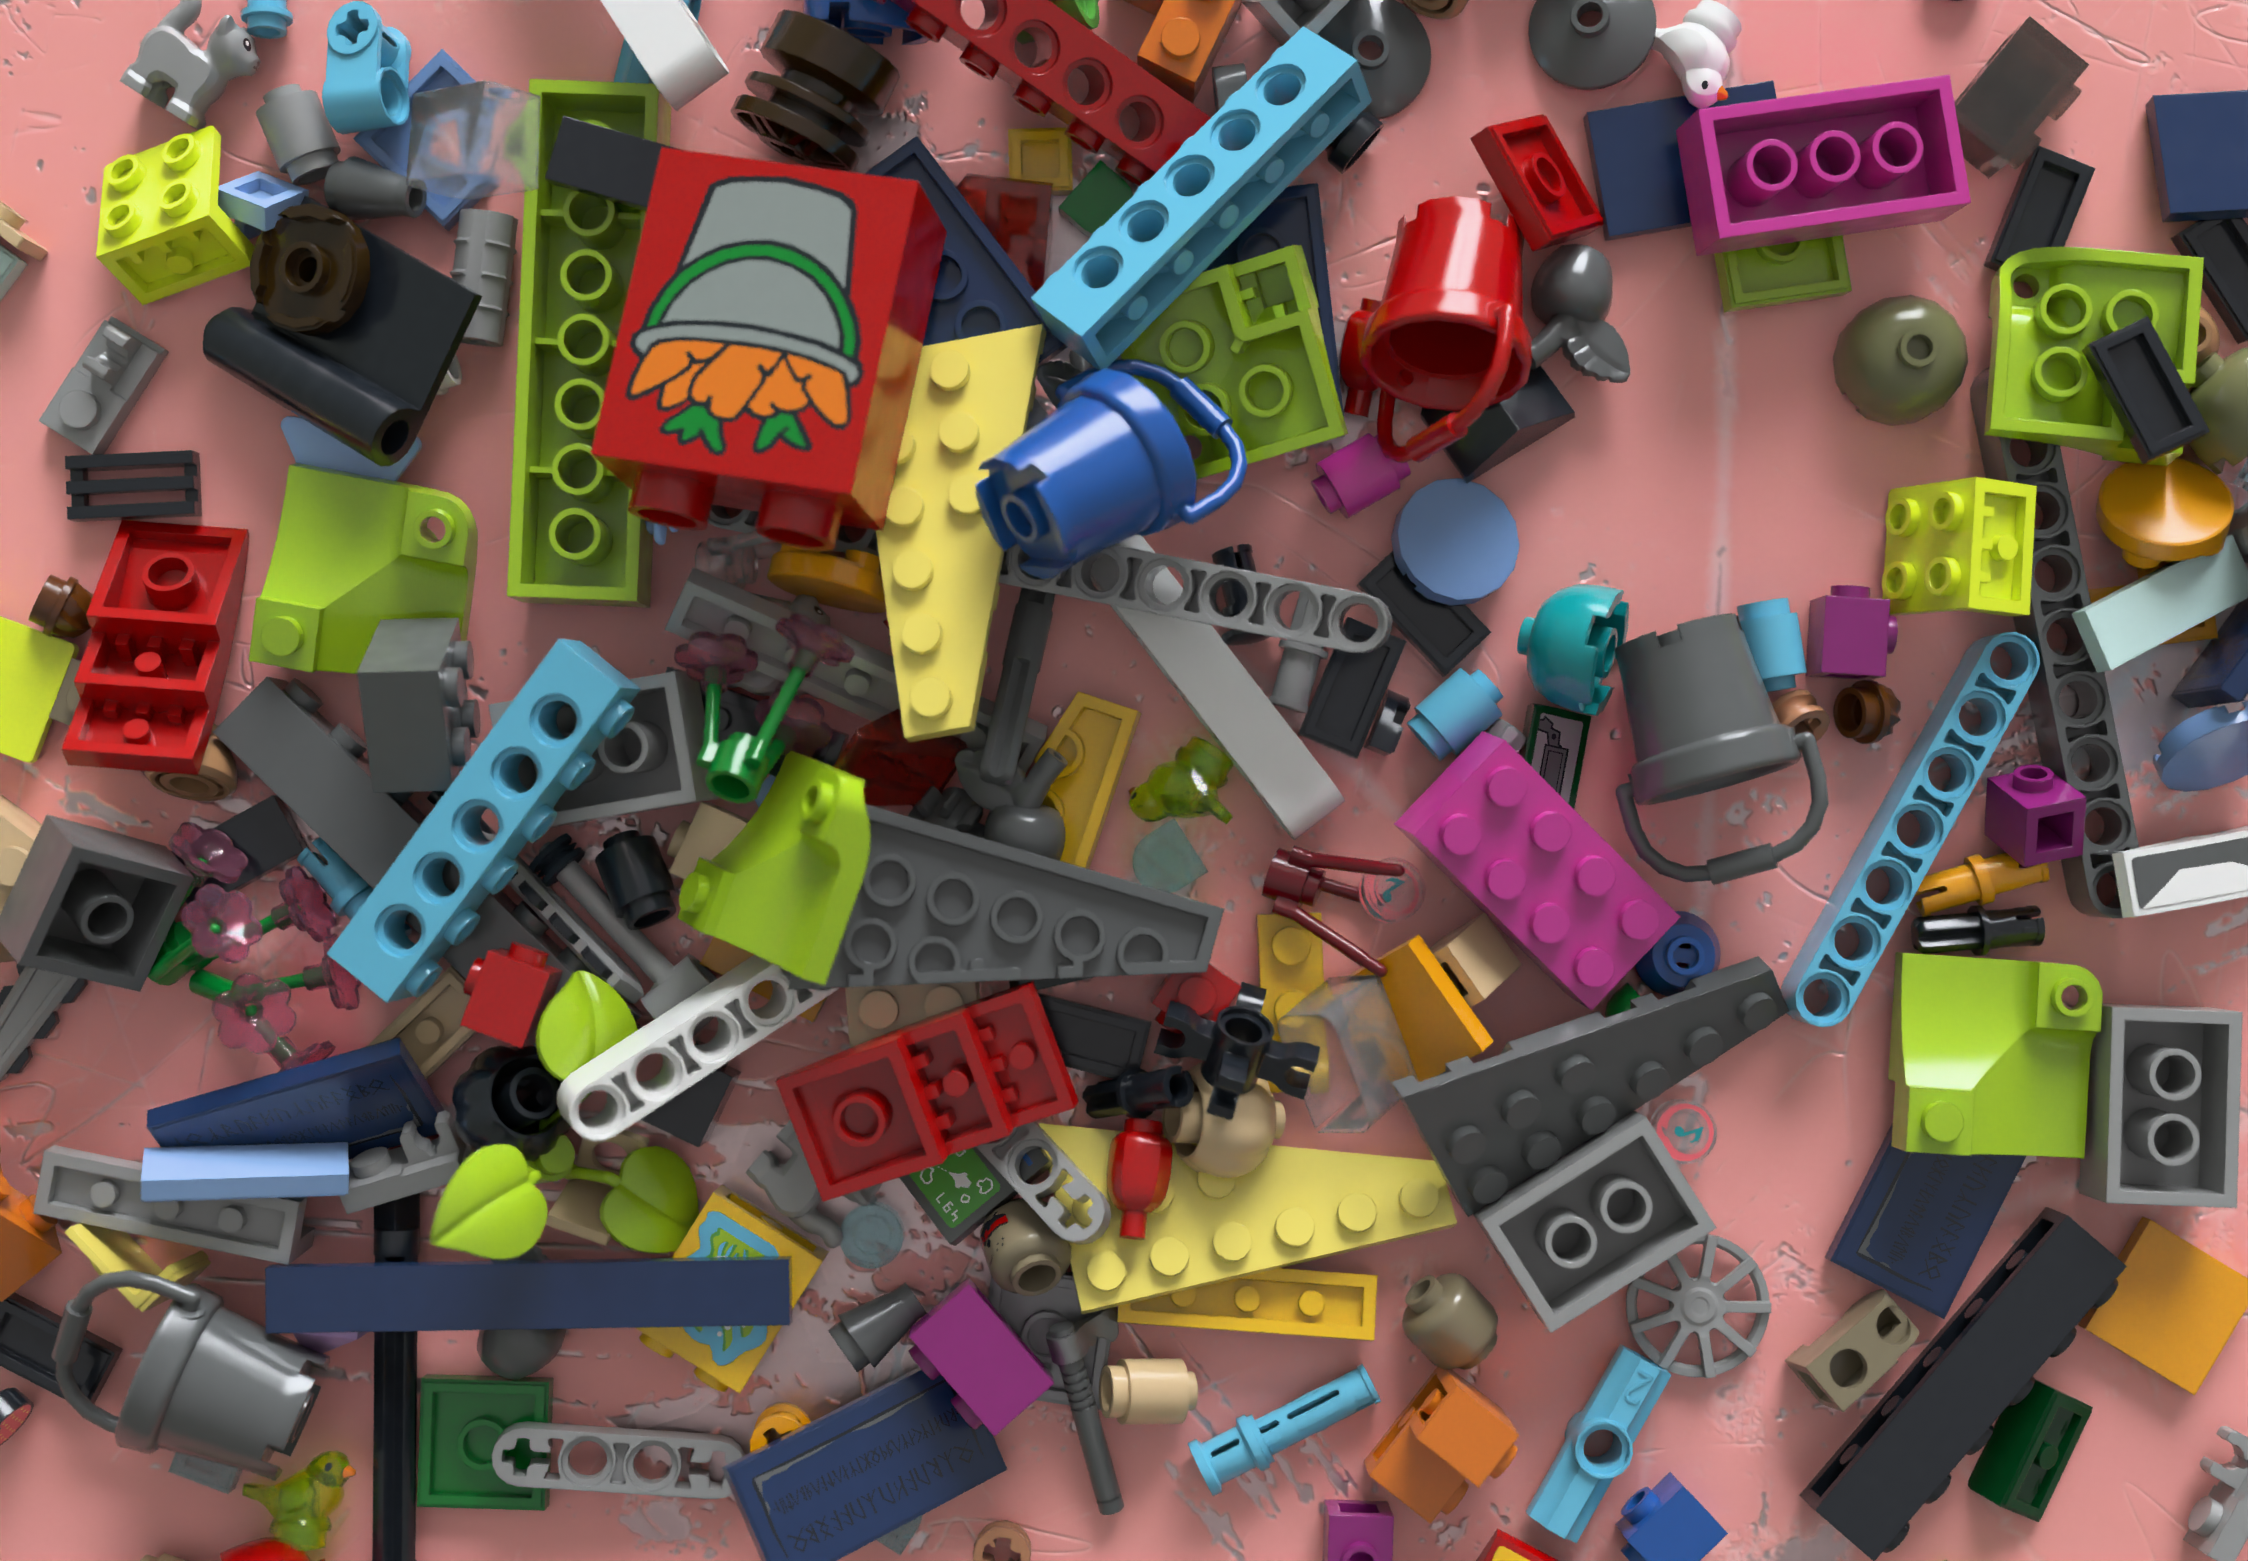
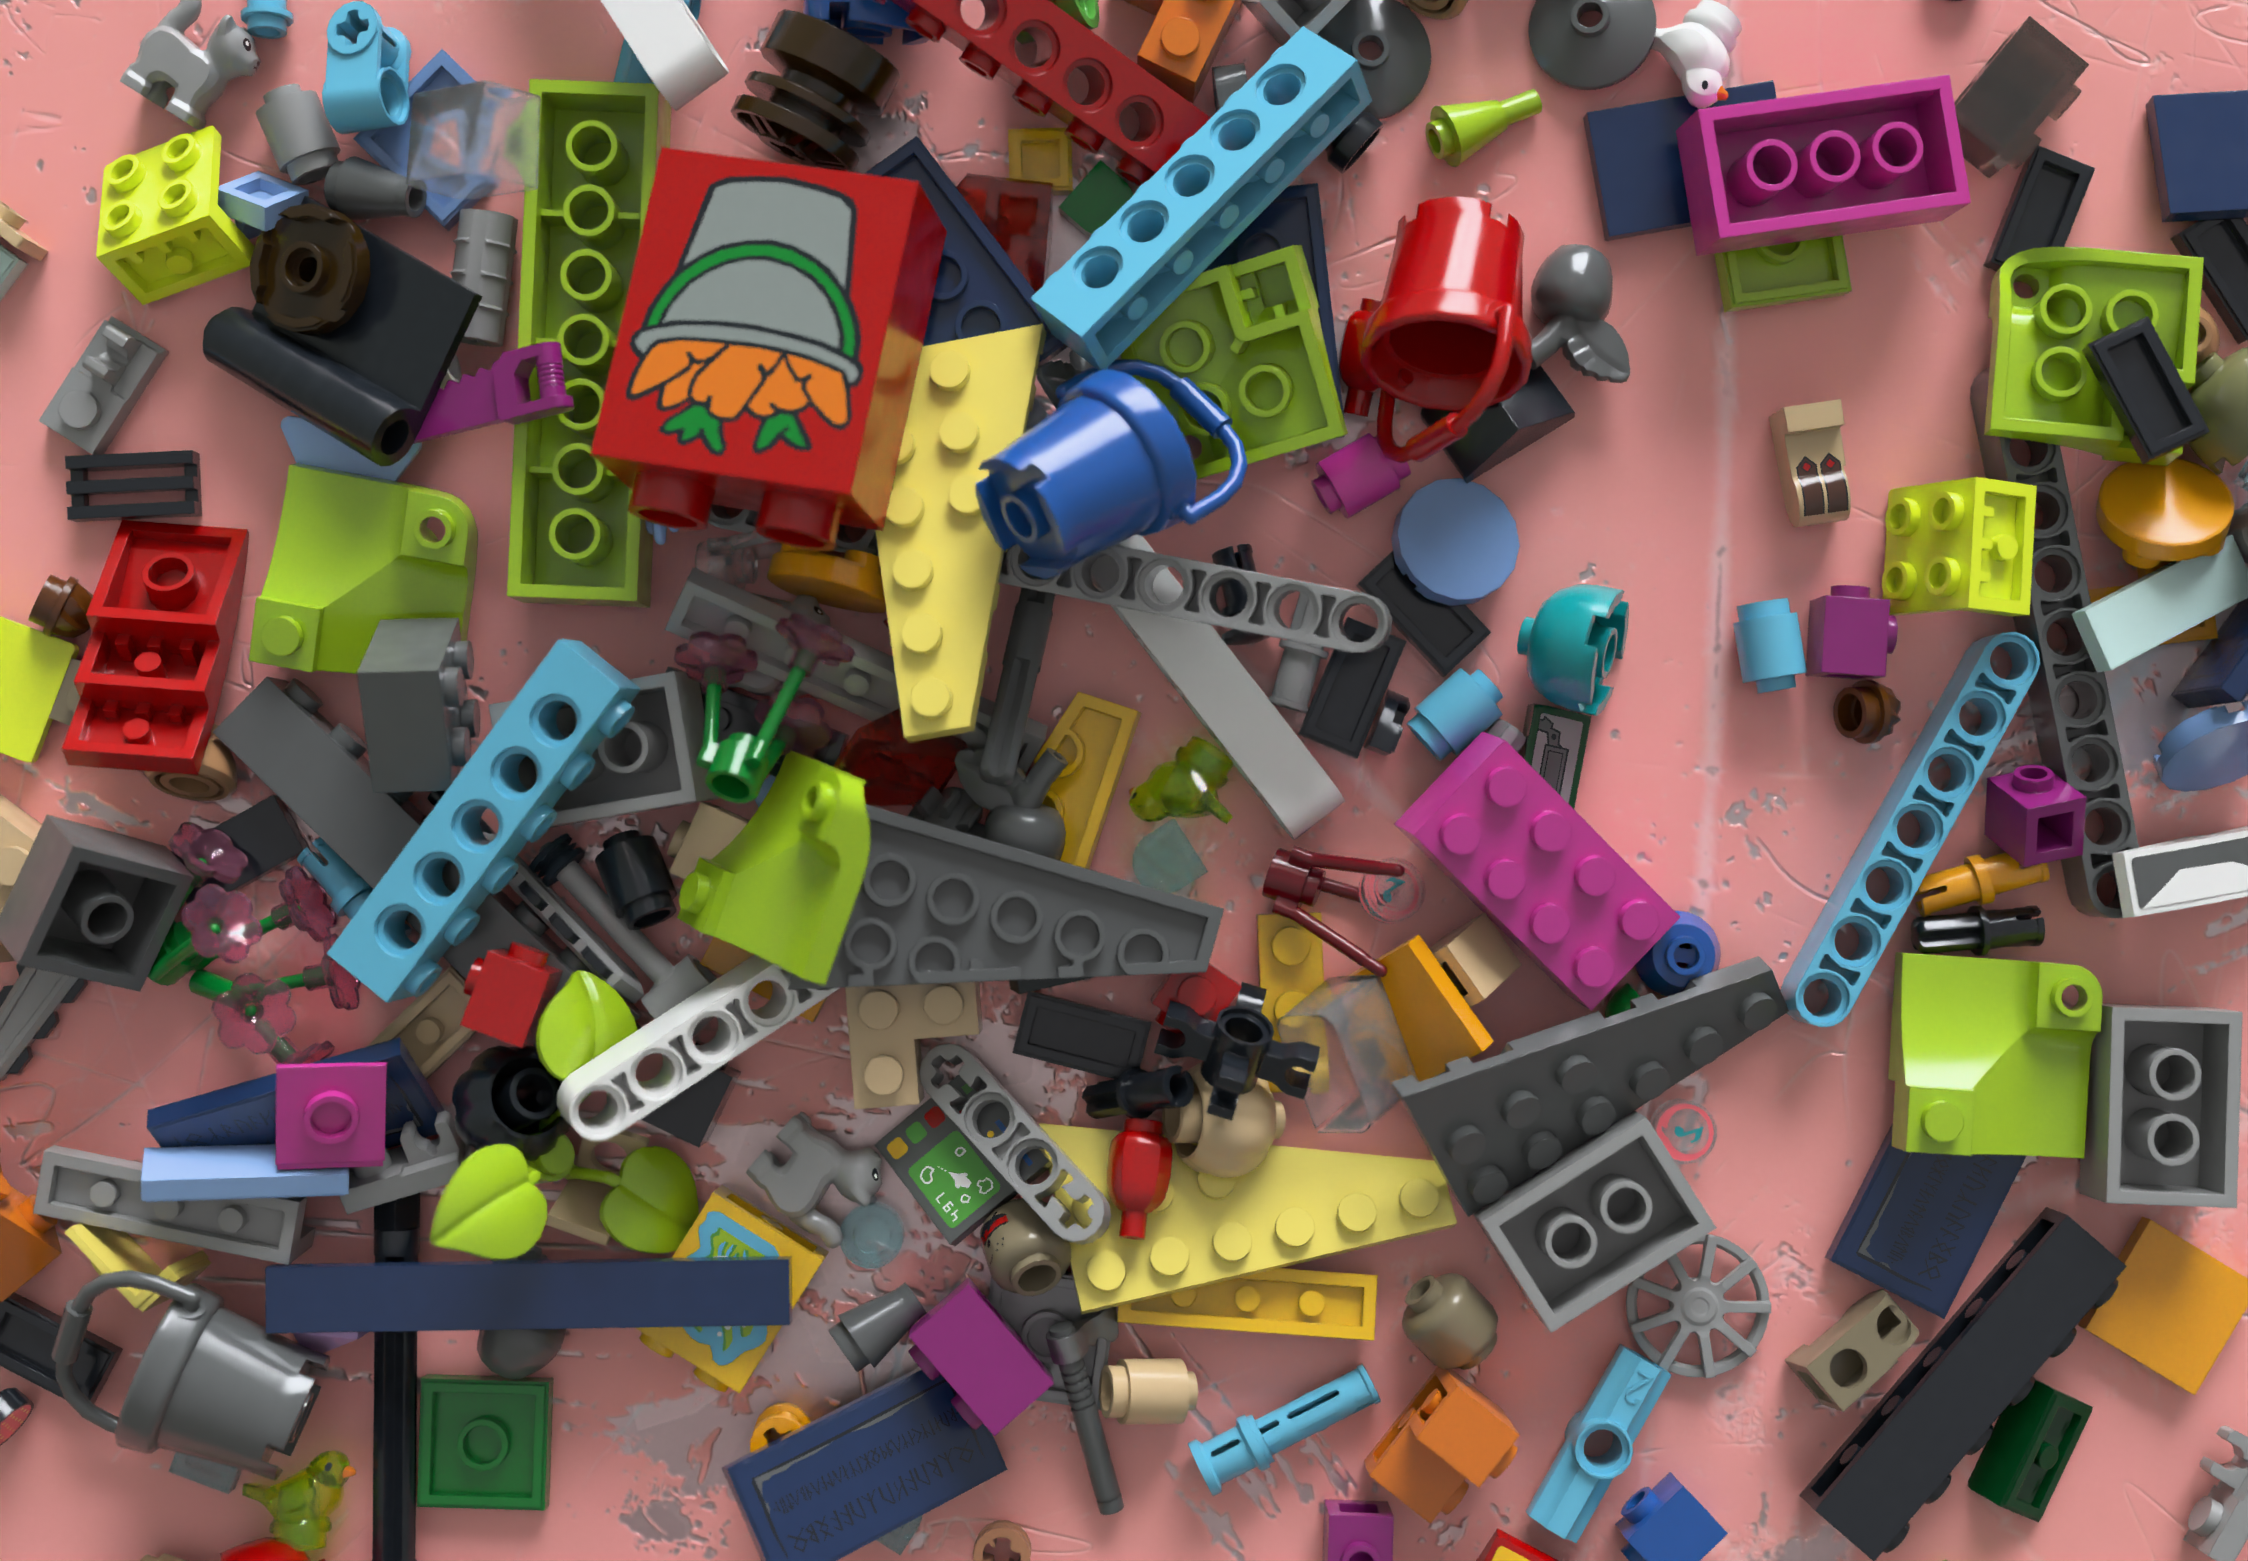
light grey beam [492,1421,745,1499] -> none
black tile [545,116,682,211] -> none
red slope [775,980,1079,1202] -> none
red tile [1470,114,1604,252] -> none
dark grey piece [1614,613,1828,885] -> none
nougat bush [1772,689,1830,751] -> none
olive cylinder [1833,295,1968,426] -> none
none -> dark pink piece [276,1062,387,1170]
none -> magenta piece [413,342,574,444]
none -> lime cone [1425,89,1542,167]
none -> tan leg [1769,399,1851,528]

